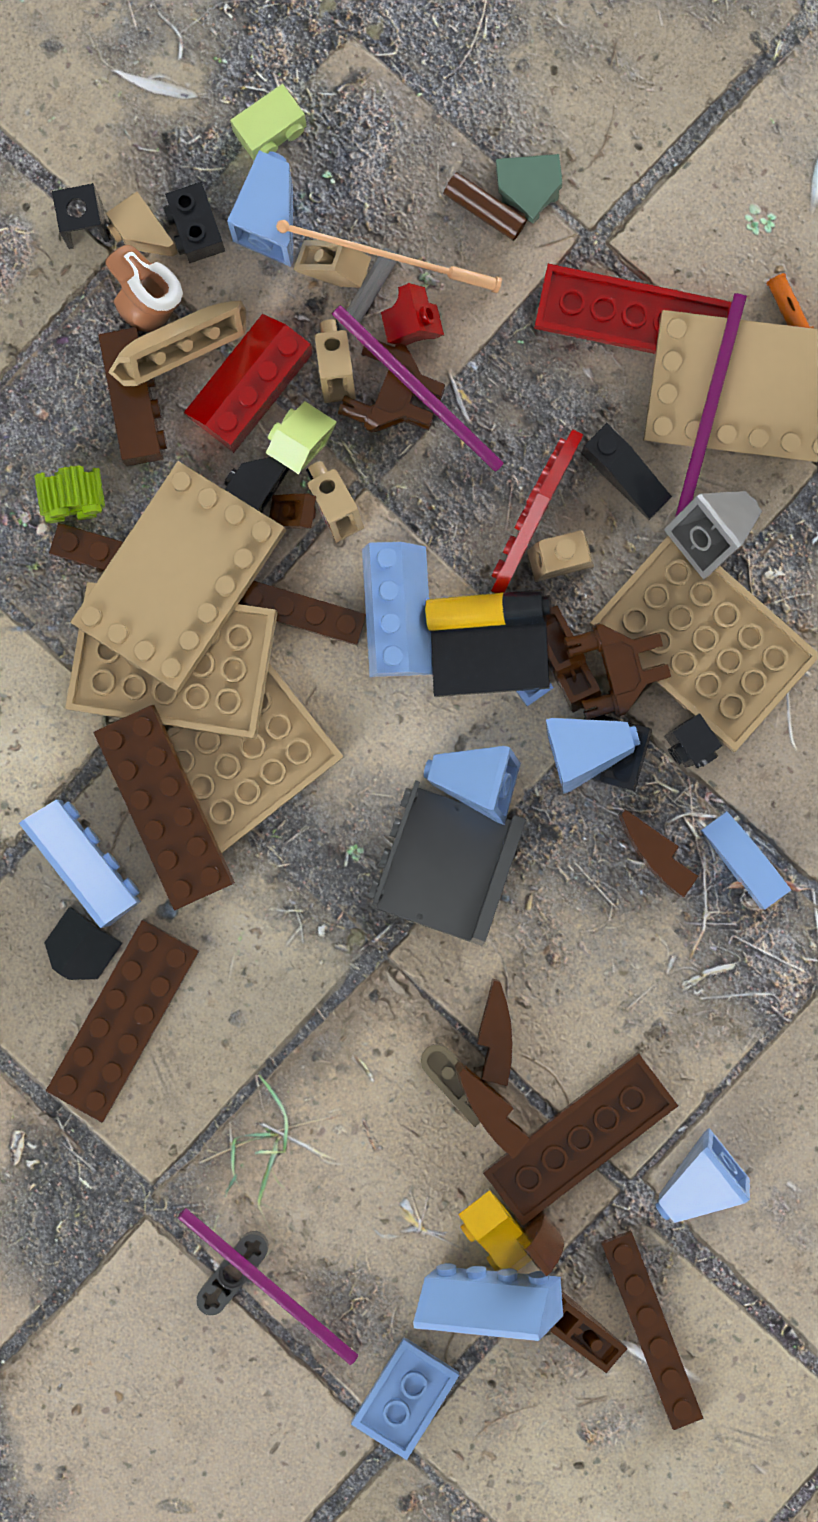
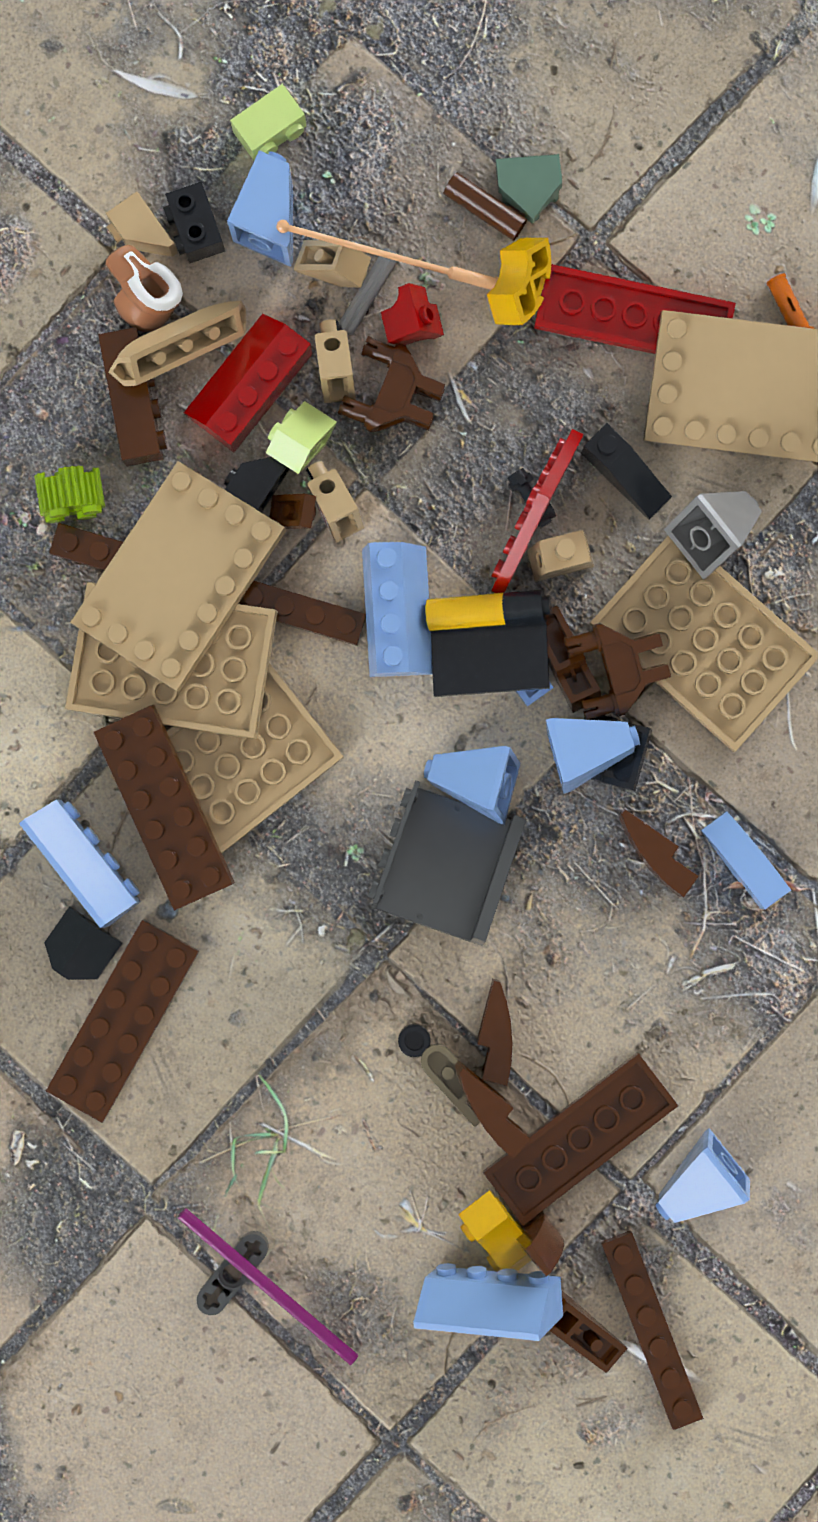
black piece [52,183,110,249] -> none
magenta piece [331,305,504,472] -> none
light blue plate [351,1337,460,1460] -> none
black brick [664,713,722,768] -> none
magenta piece [675,293,747,517] -> none
none -> black tile [398,1024,431,1057]
none -> yellow brick [487,237,551,325]
none -> black bar [507,468,556,529]

